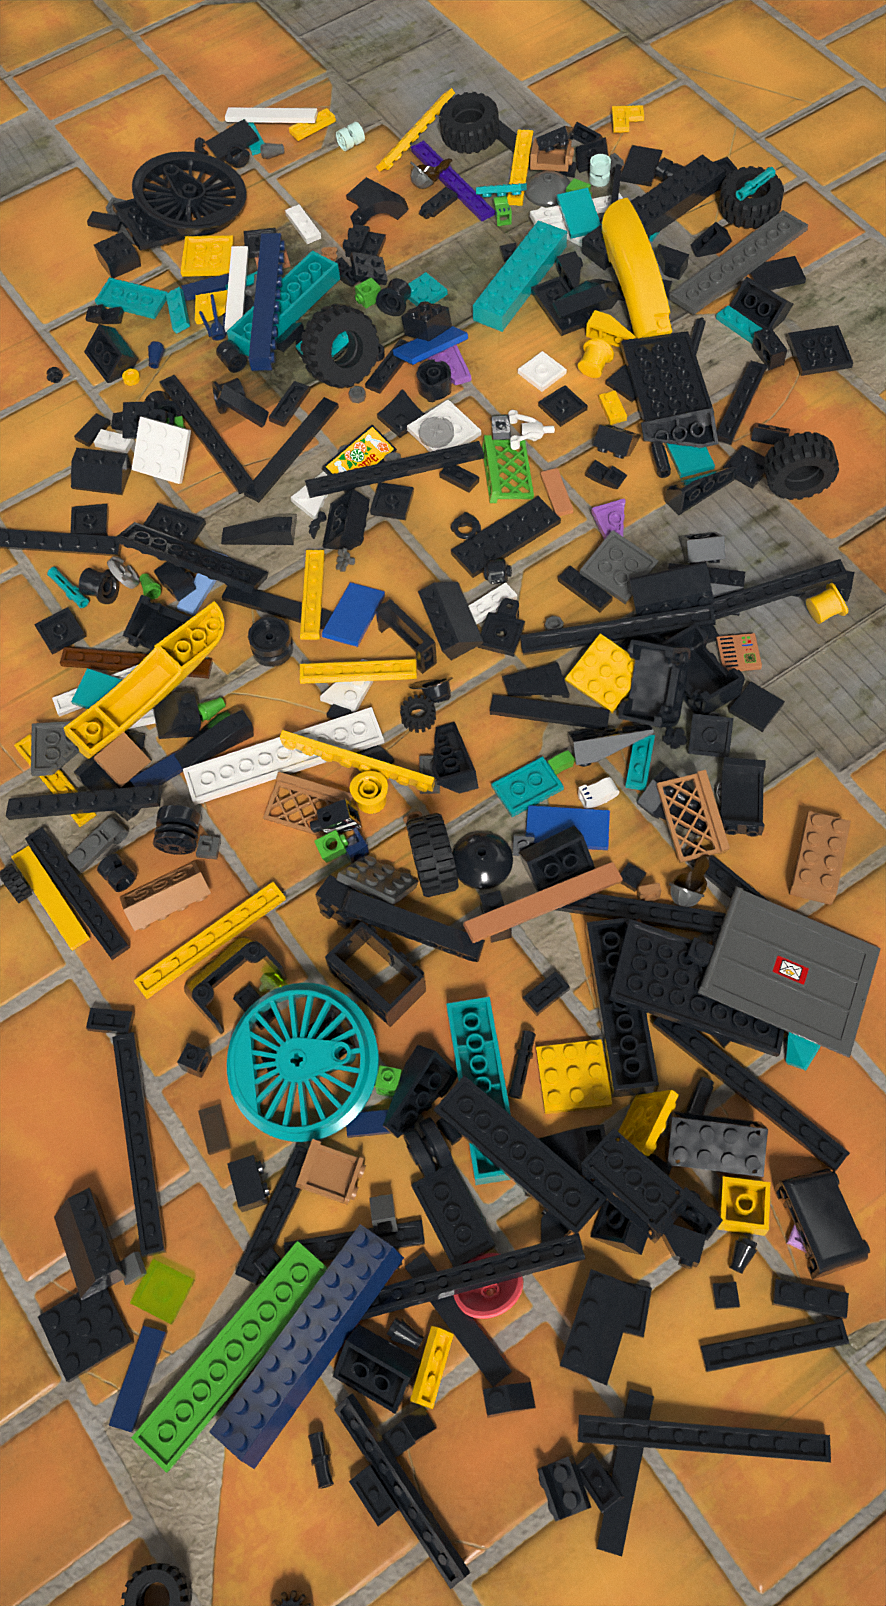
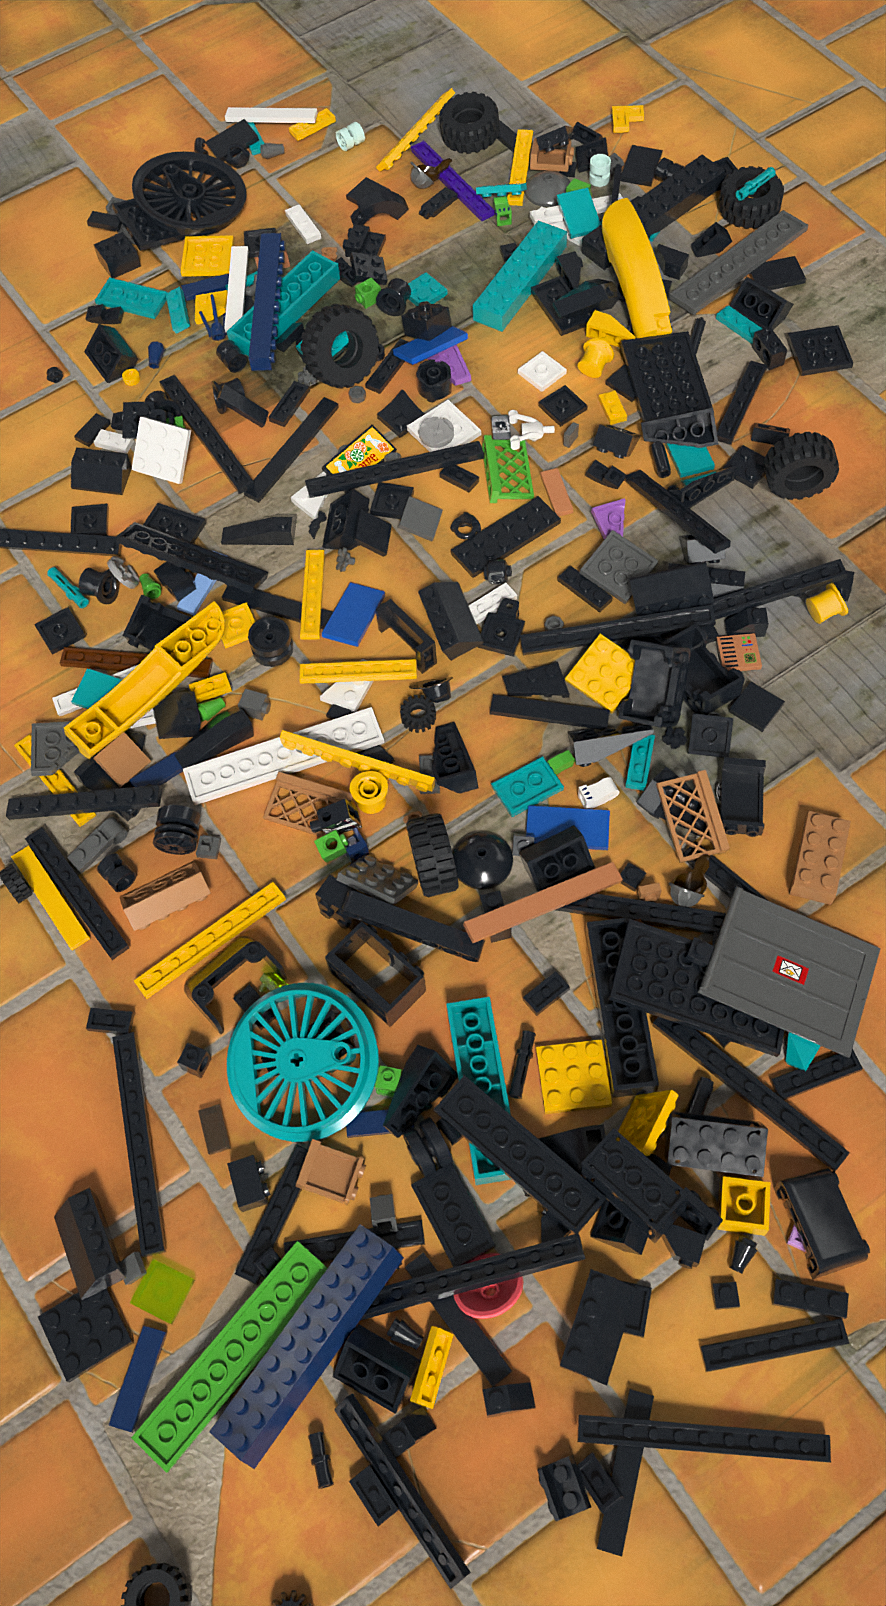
none -> yellow plate [189,672,232,703]
none -> yellow plate [221,602,255,649]
none -> dark grey brick [238,689,271,721]
none -> dark grey plant [298,366,317,386]
none -> black tile [353,509,392,557]
none -> dark grey tile [398,496,443,542]
none -> dark grey tile [564,422,579,448]
none -> black plate [626,469,731,554]
none -> black slope [724,608,769,637]
none -> black tile [770,1048,863,1100]

